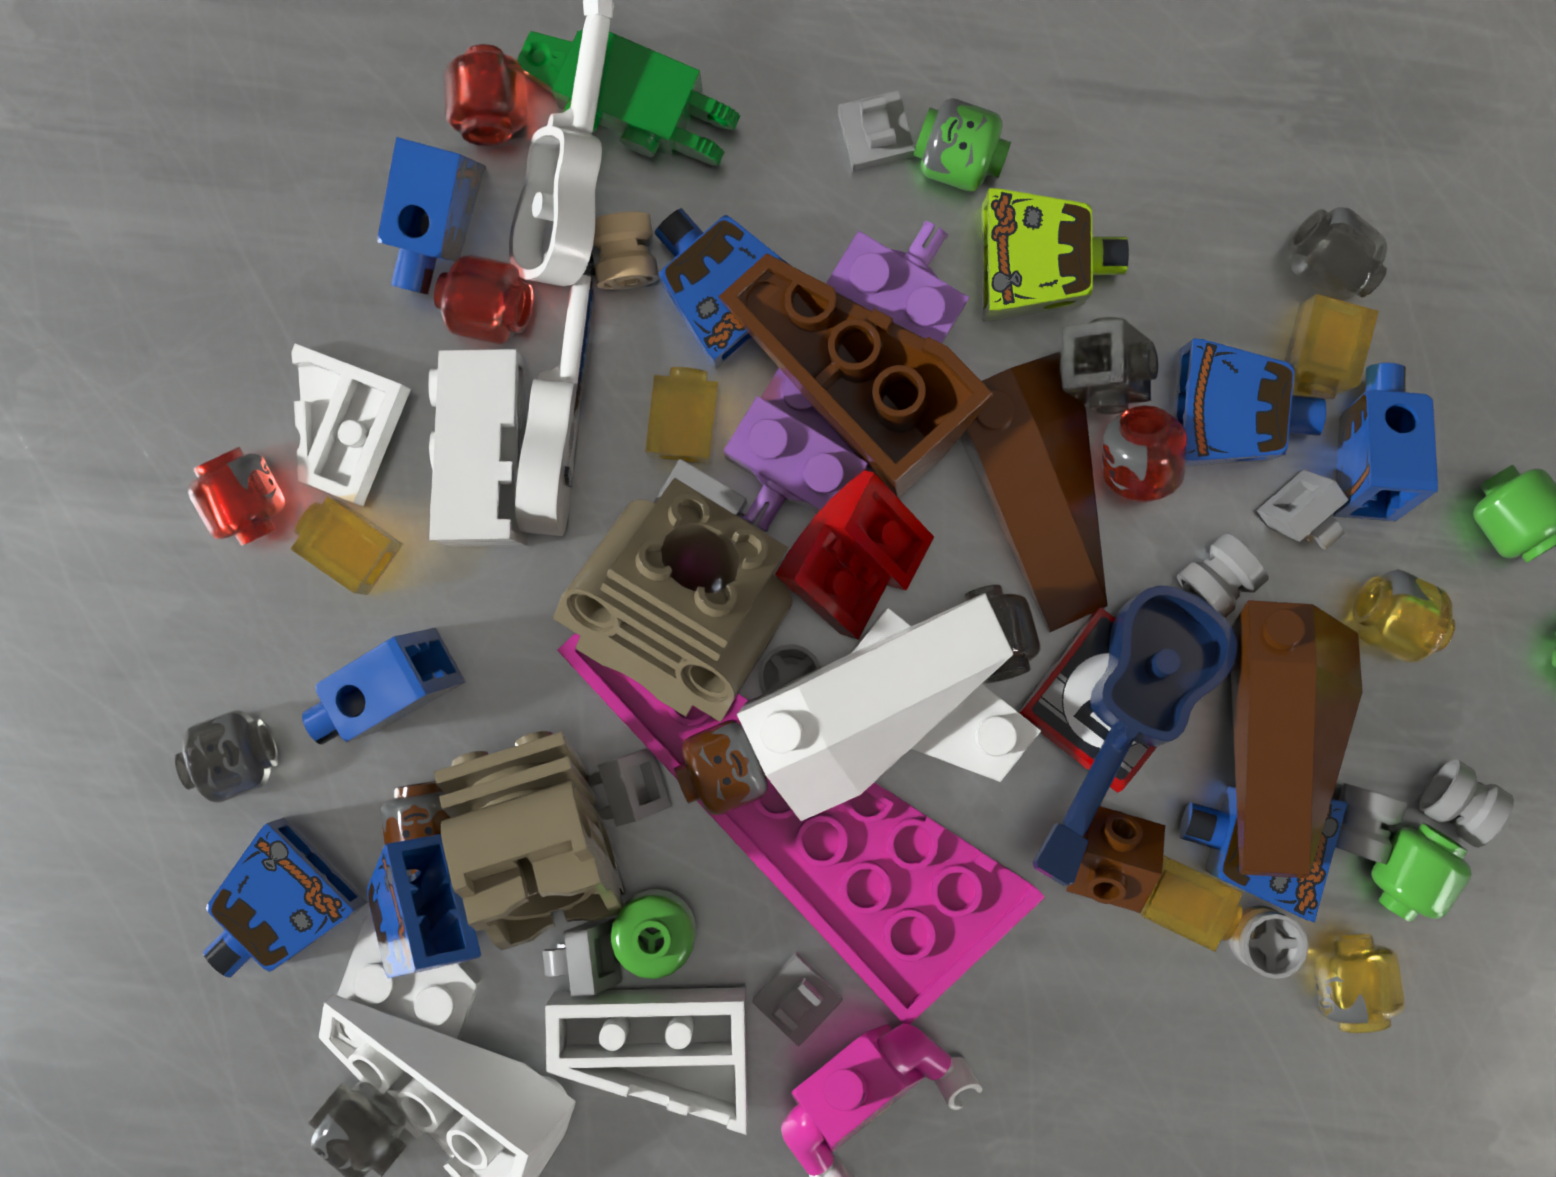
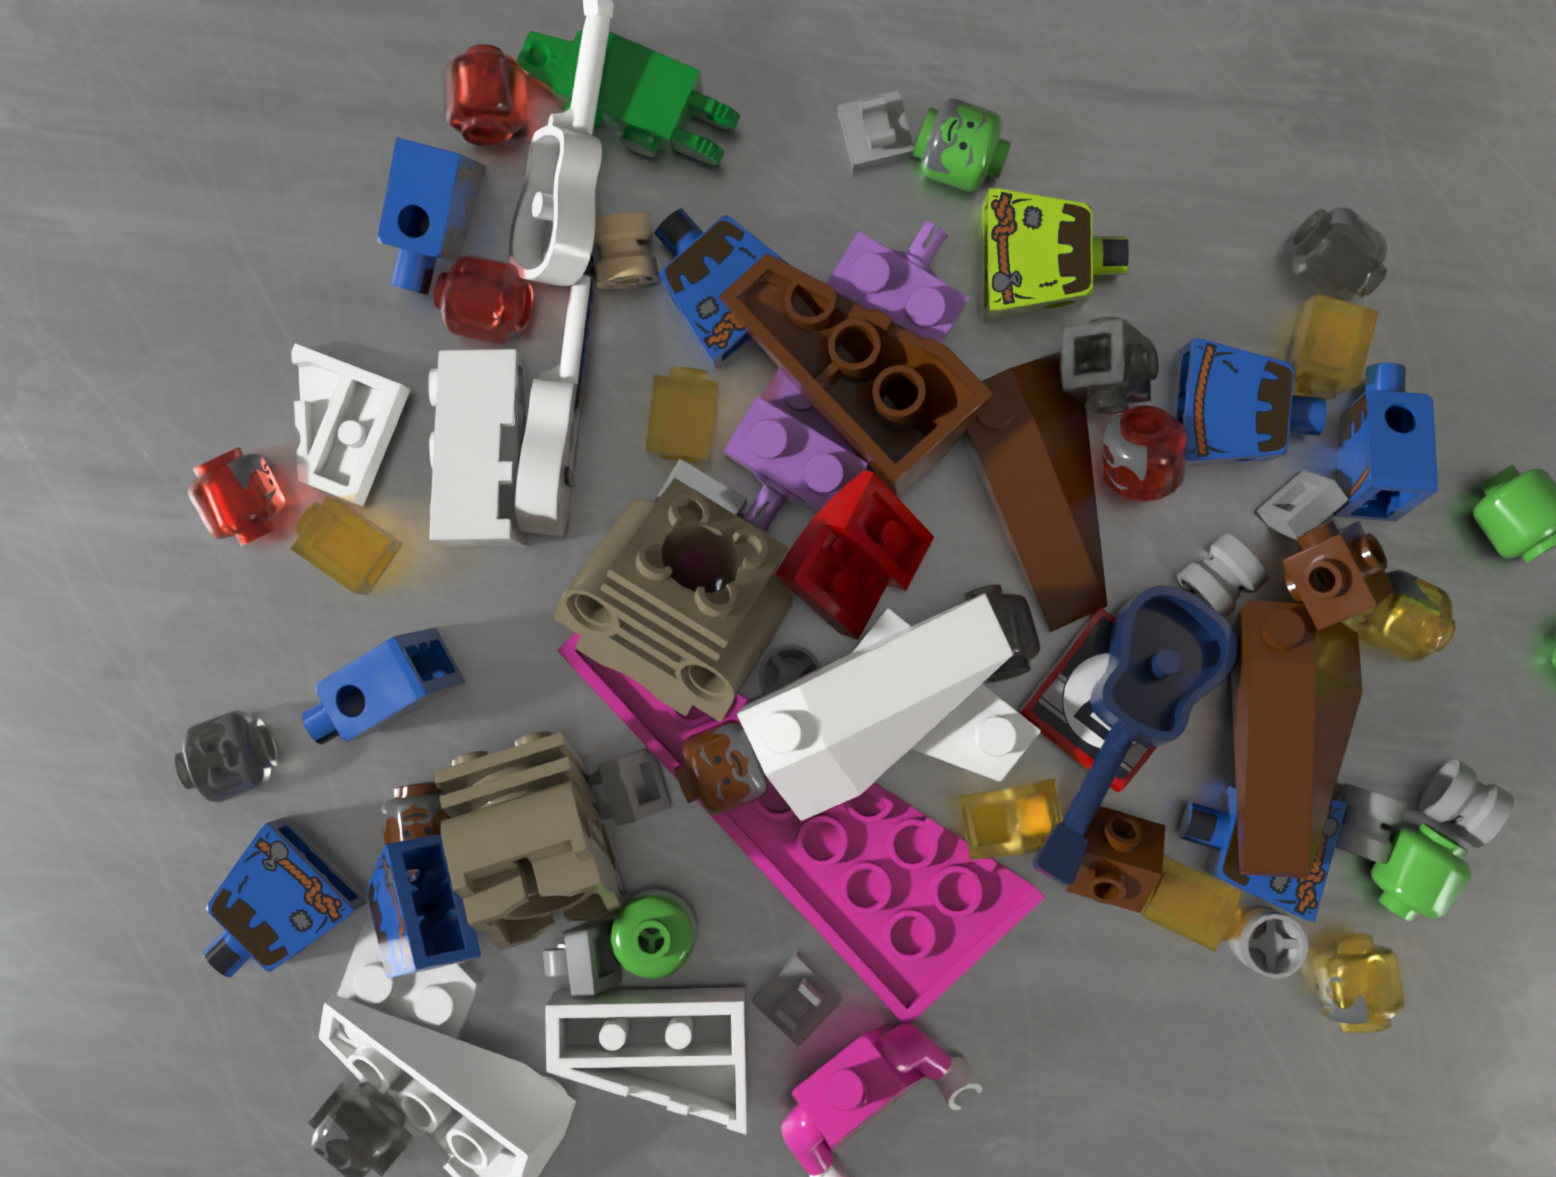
none -> clear yellow brick [959,779,1062,860]
none -> reddish brown brick [1282,520,1395,631]

